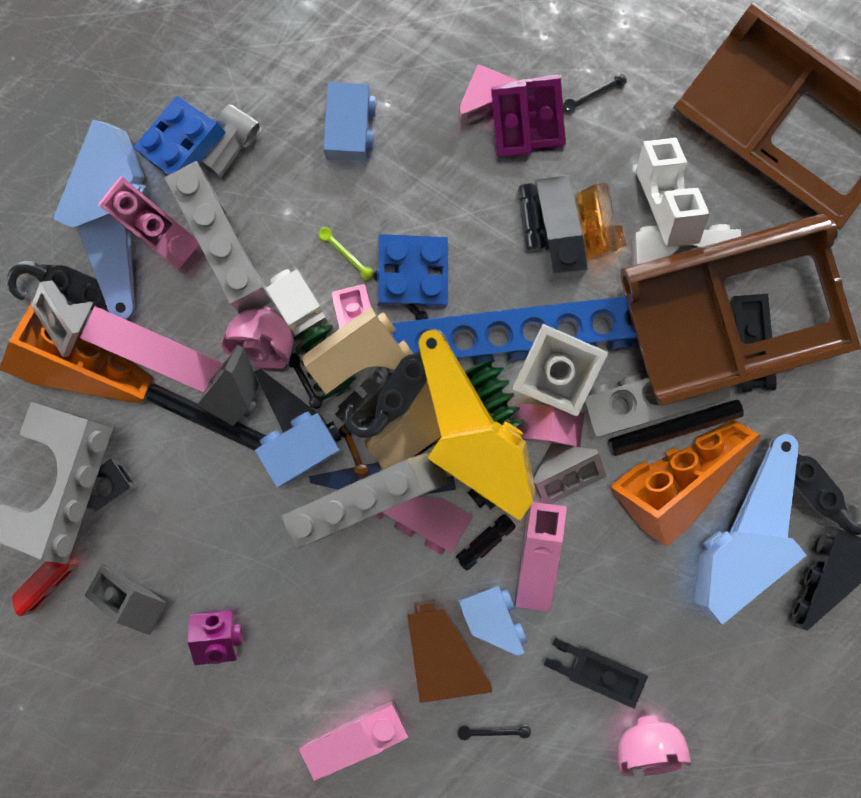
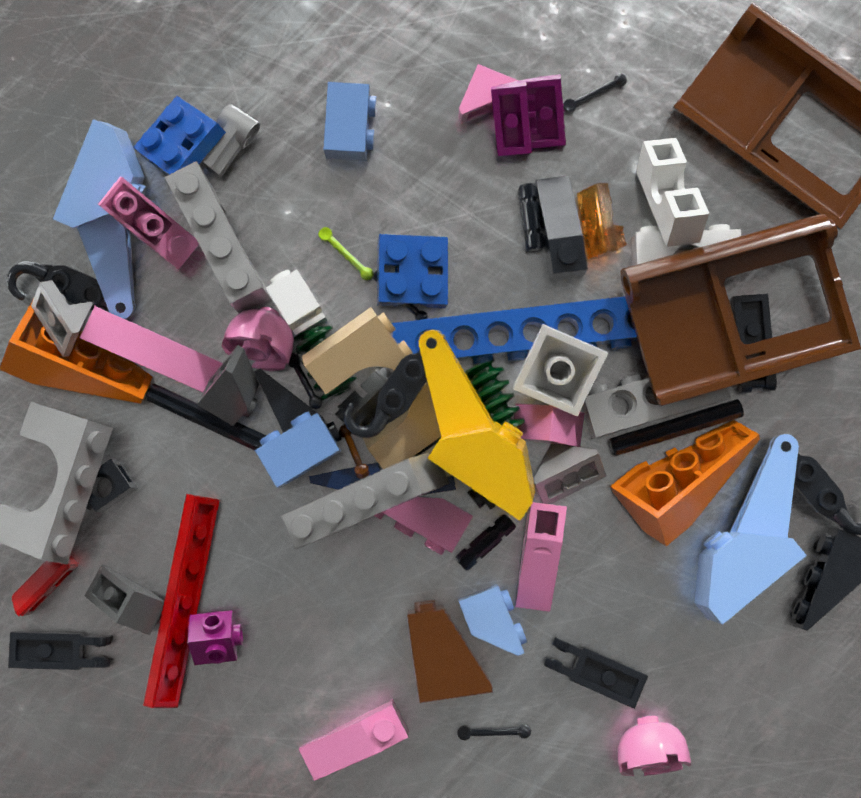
bright pink slope [331,284,371,329] -> none
none -> black hinge [8,631,111,670]
none -> red tile [143,494,220,708]

